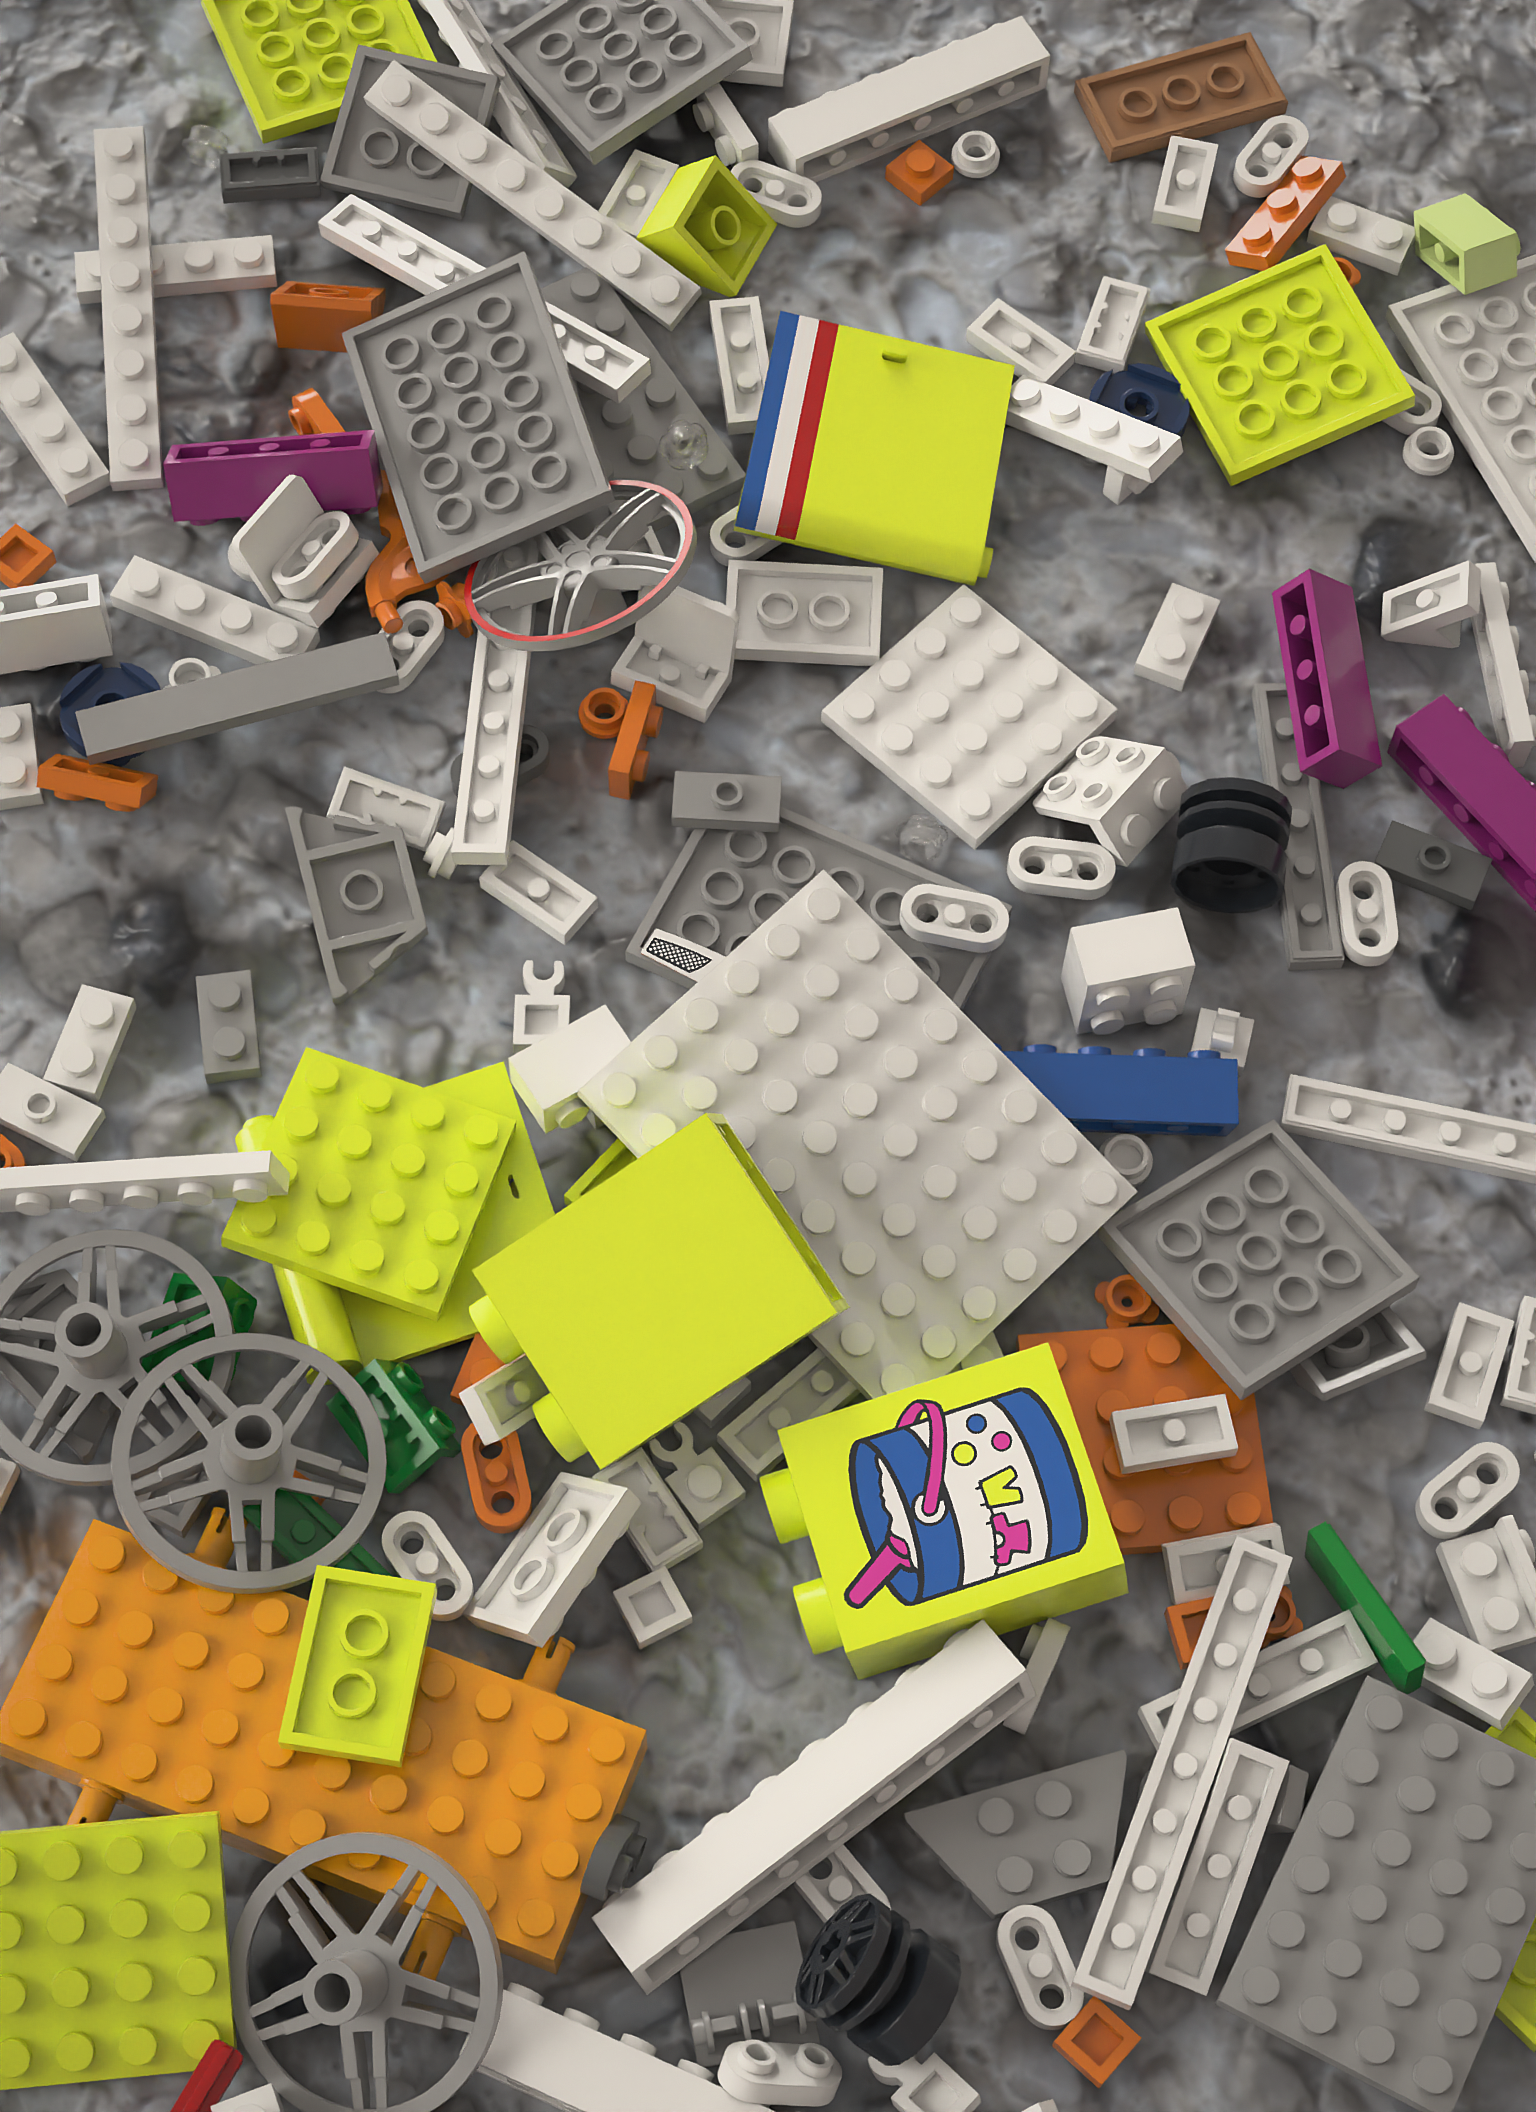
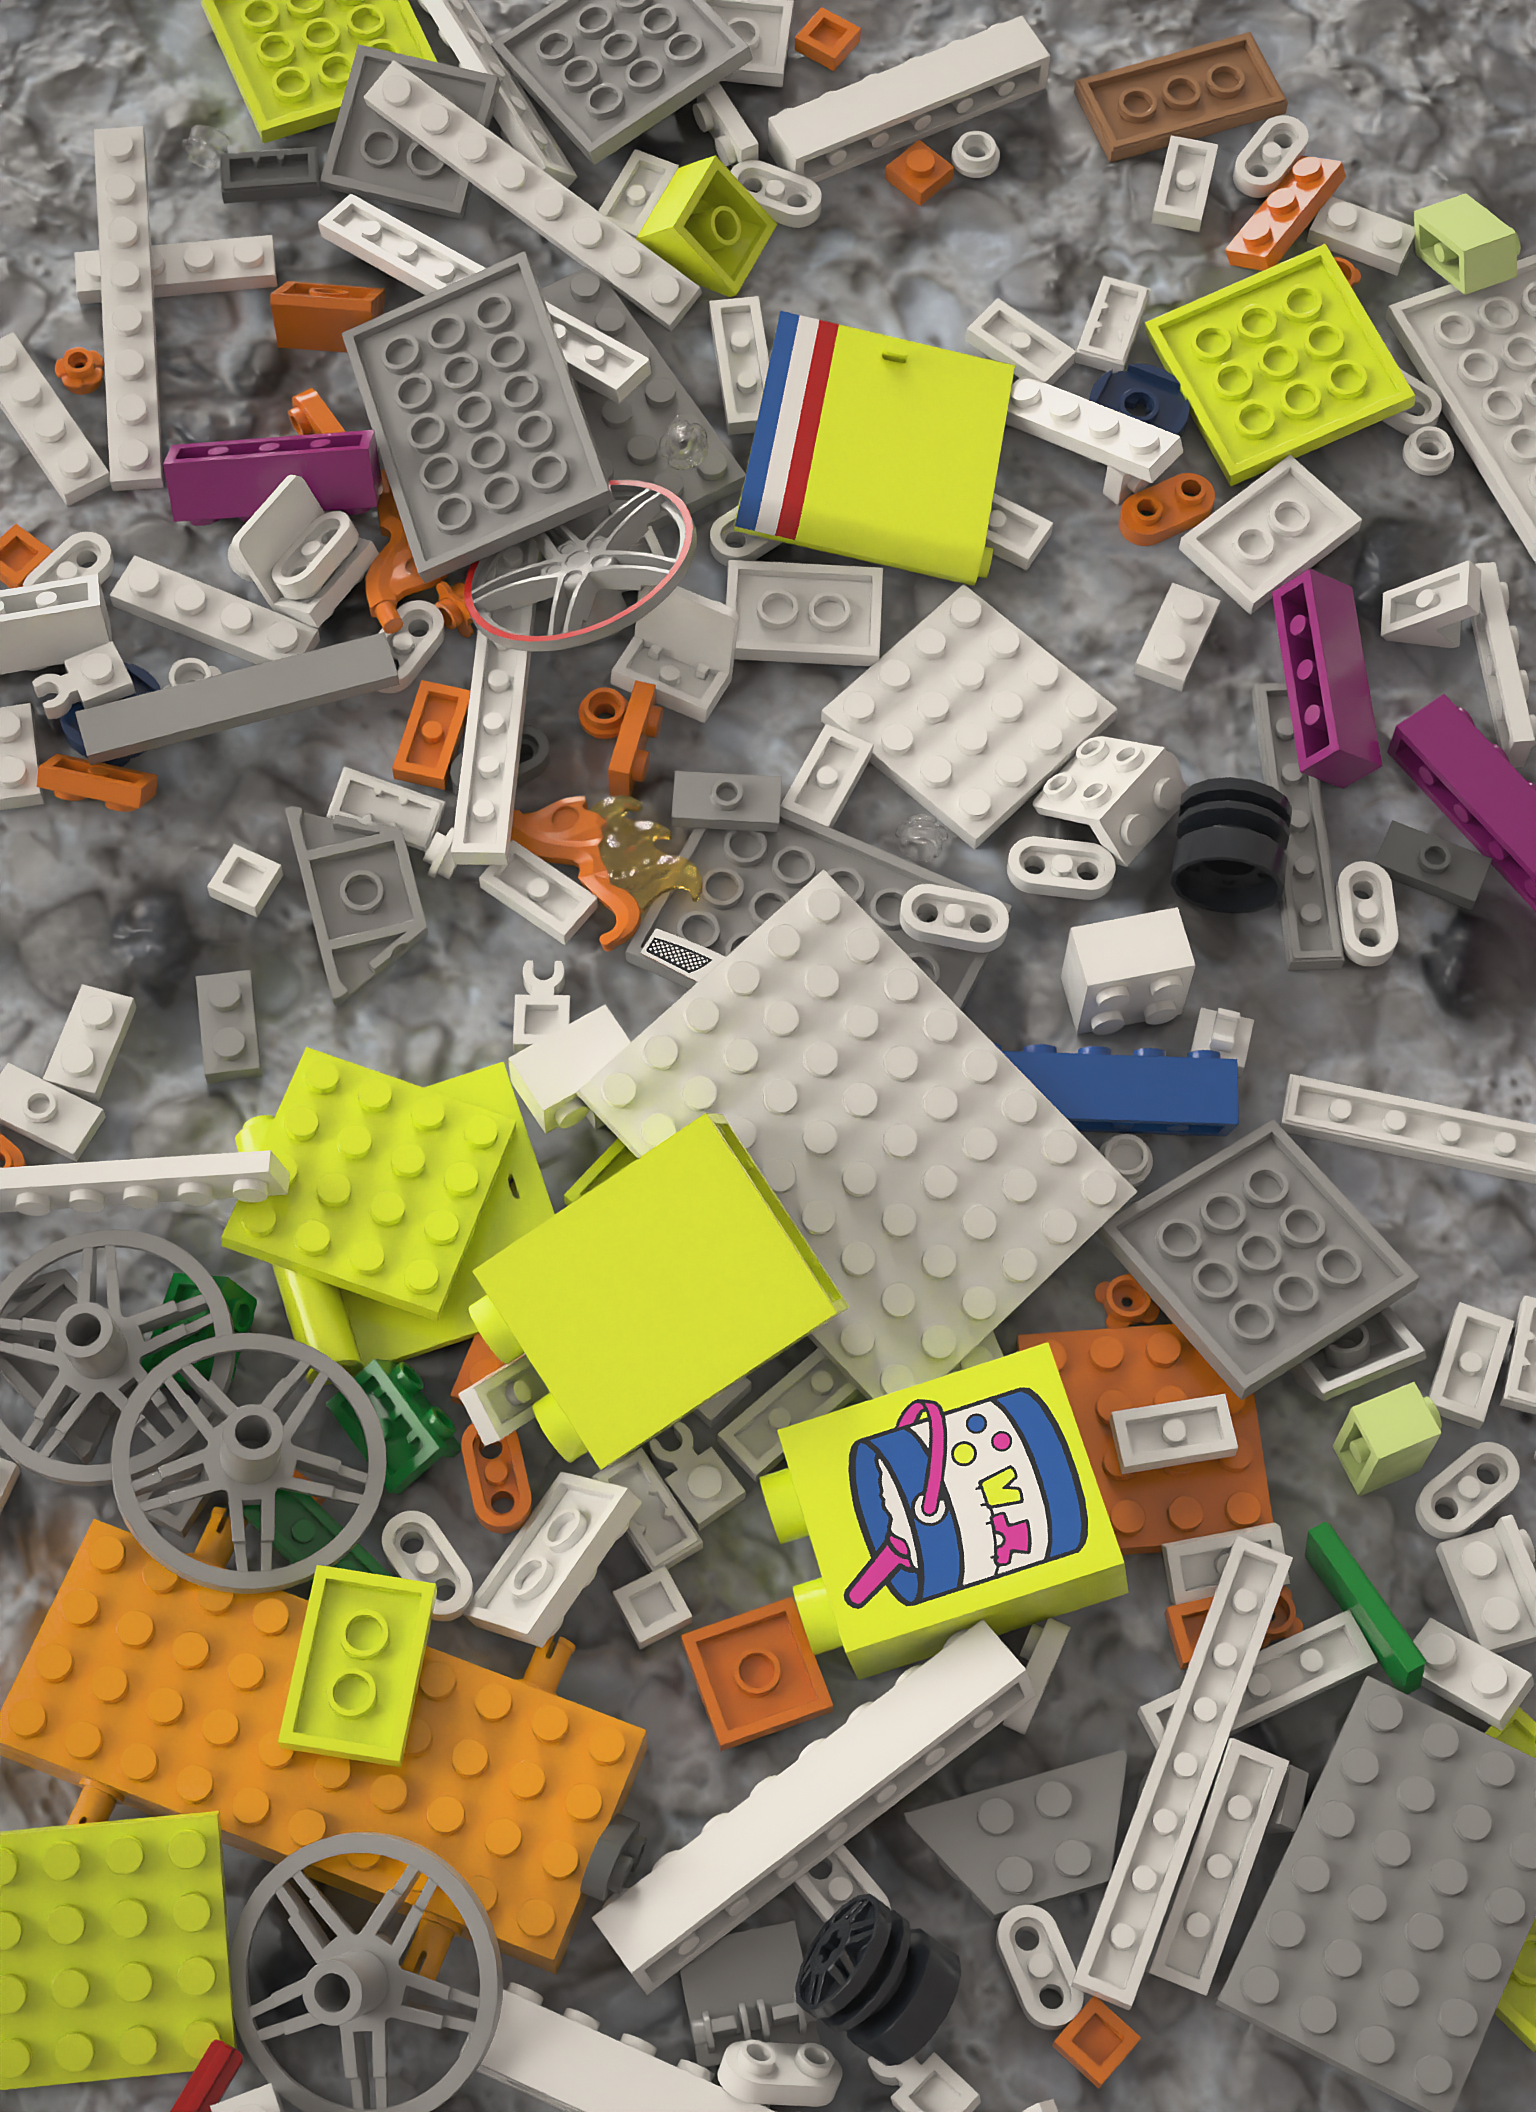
none -> white plate [23,532,114,587]
none -> white plate [32,641,136,719]
none -> orange plate [55,347,104,395]
none -> white plate [207,844,283,917]
none -> orange plate [392,680,471,790]
none -> piece [510,795,703,952]
none -> orange plate [681,1596,834,1752]
none -> white plate [780,724,874,828]
none -> orange plate [795,7,861,71]
none -> white plate [985,493,1053,571]
none -> orange plate [1118,473,1215,546]
none -> white plate [1179,455,1362,615]
none -> yellowish green brick [1333,1382,1442,1497]

